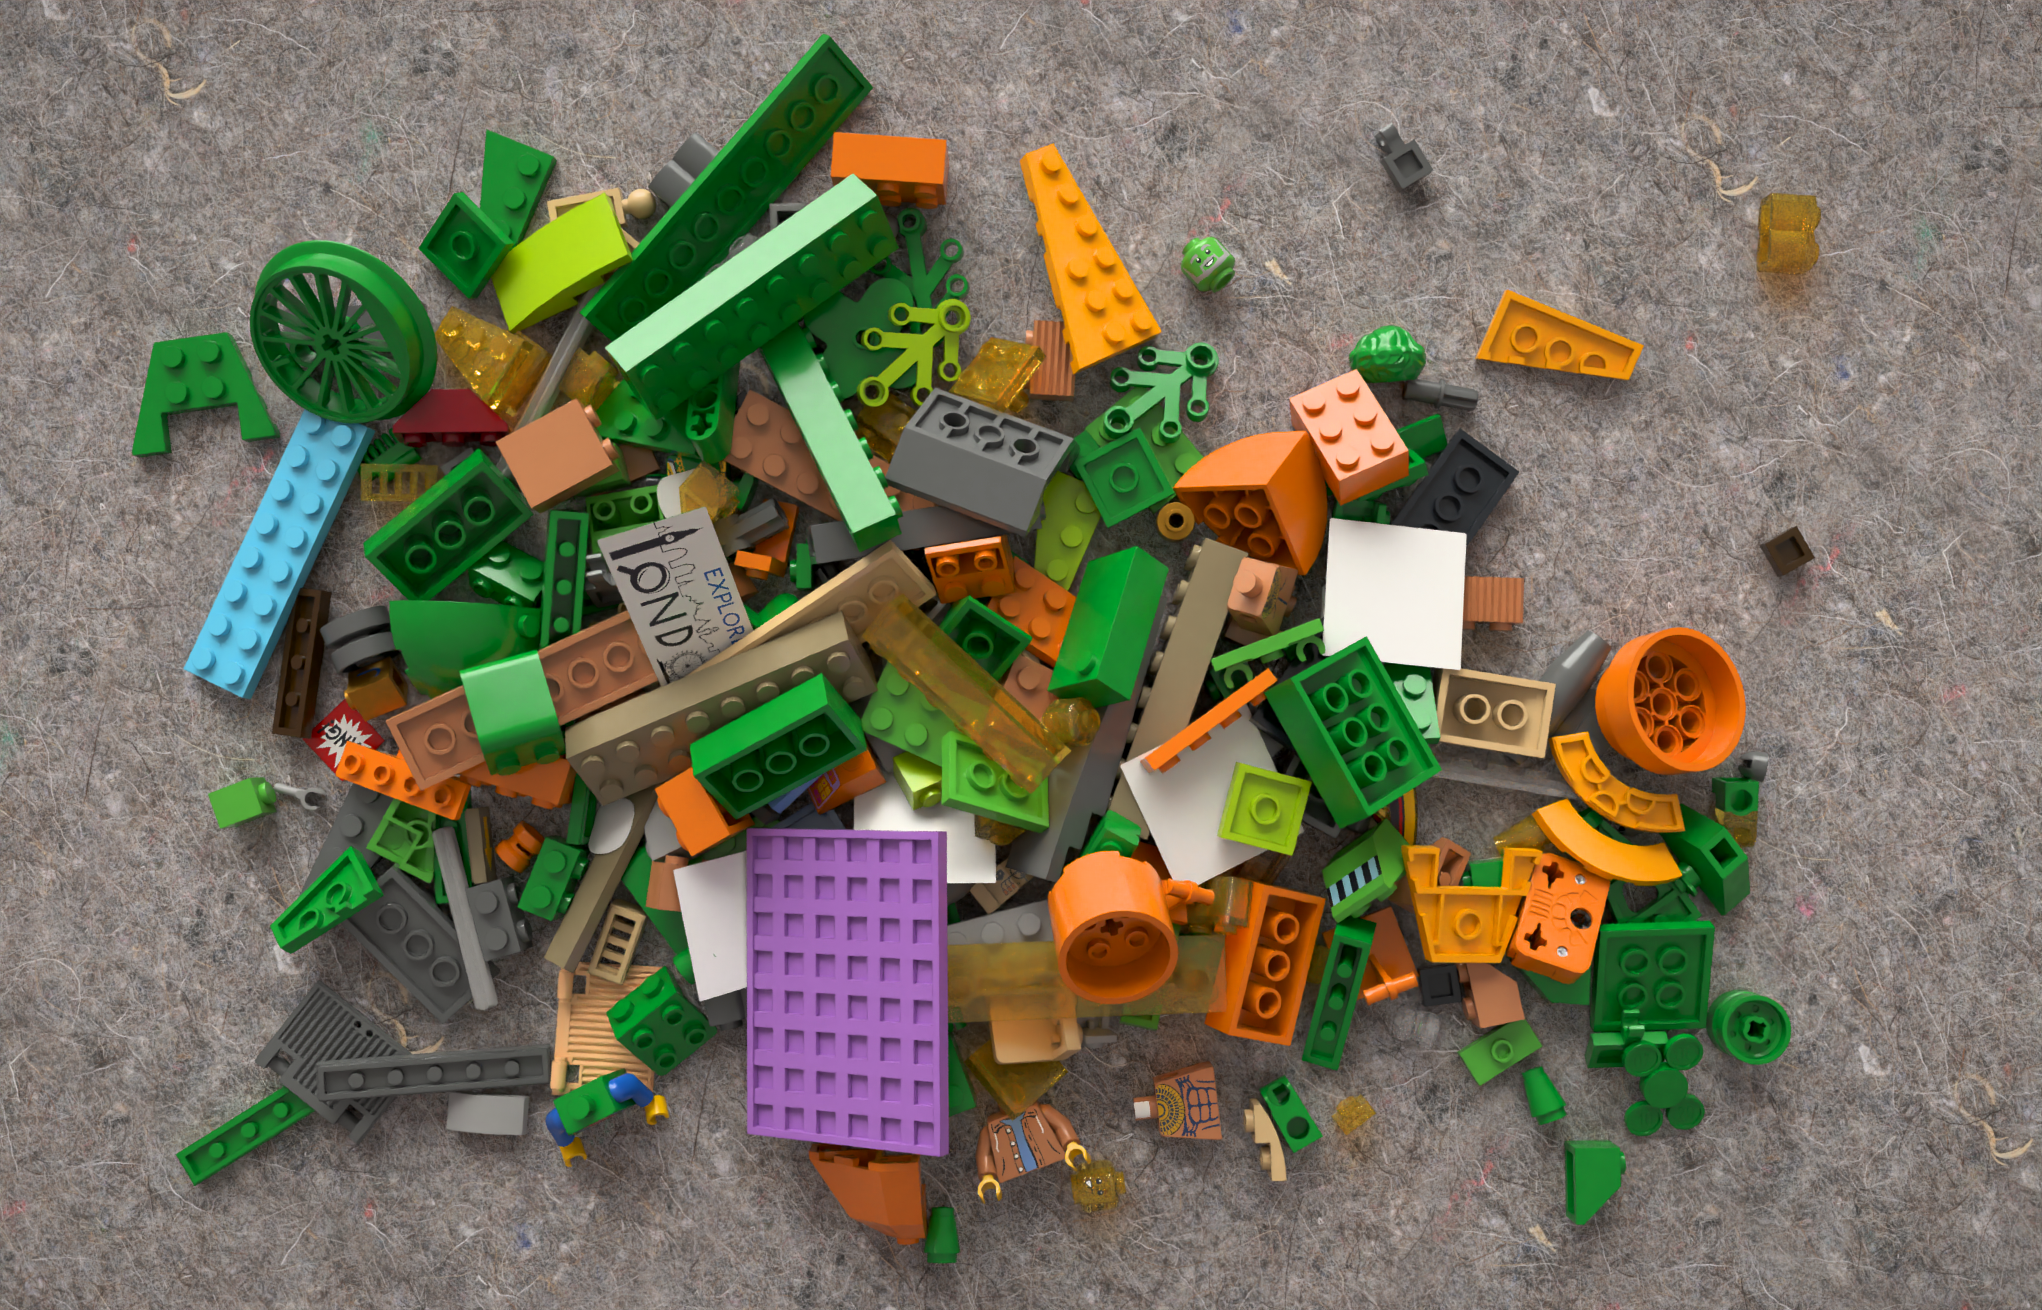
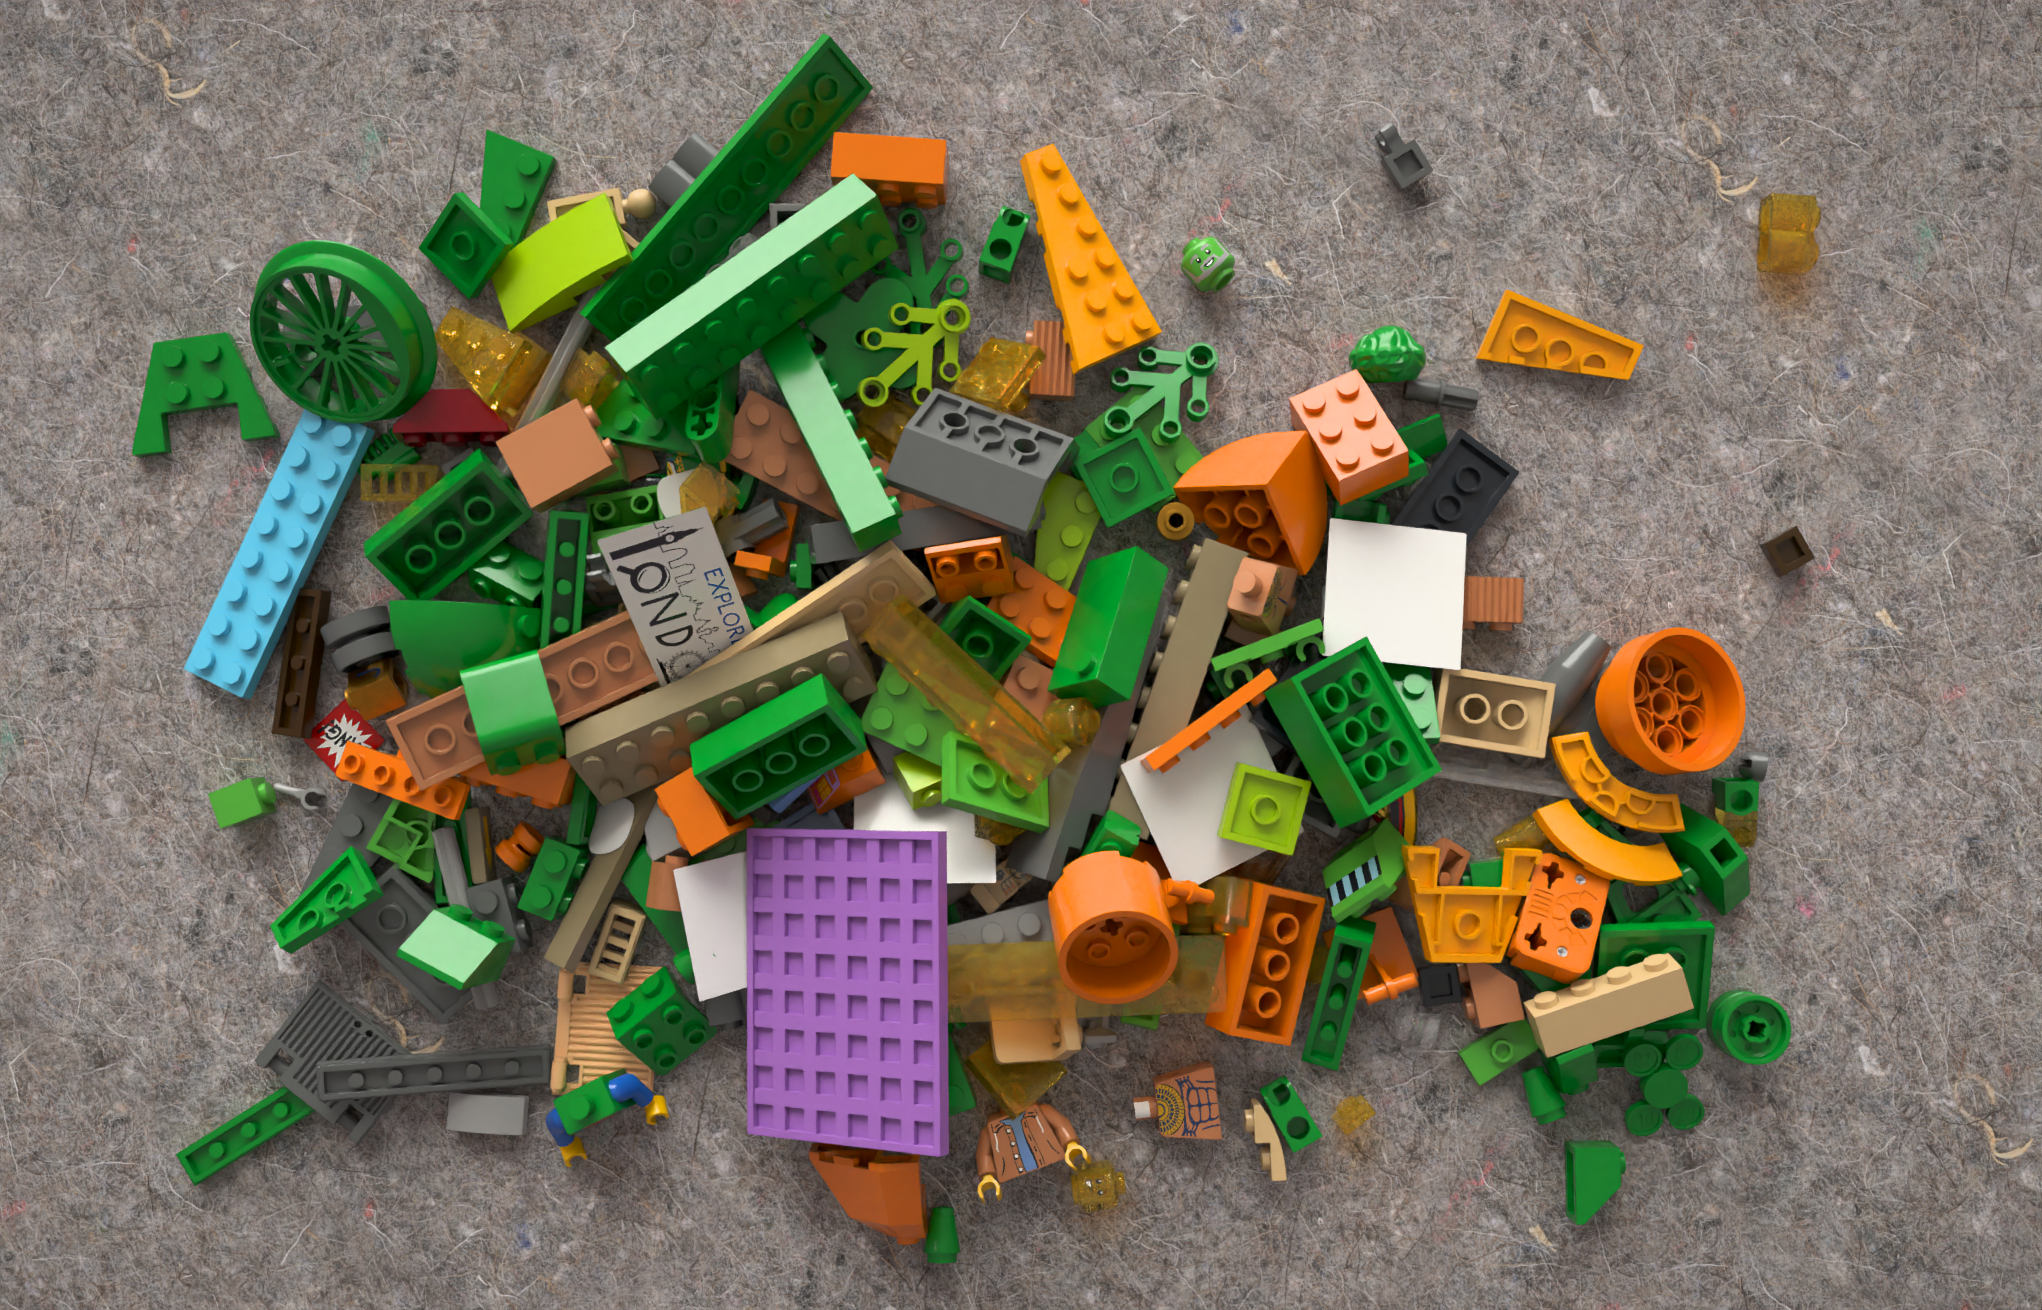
none -> slope [396,904,516,990]
none -> green leg [978,205,1031,284]
none -> tan brick [1523,953,1694,1058]
none -> green slope [1537,1043,1598,1095]

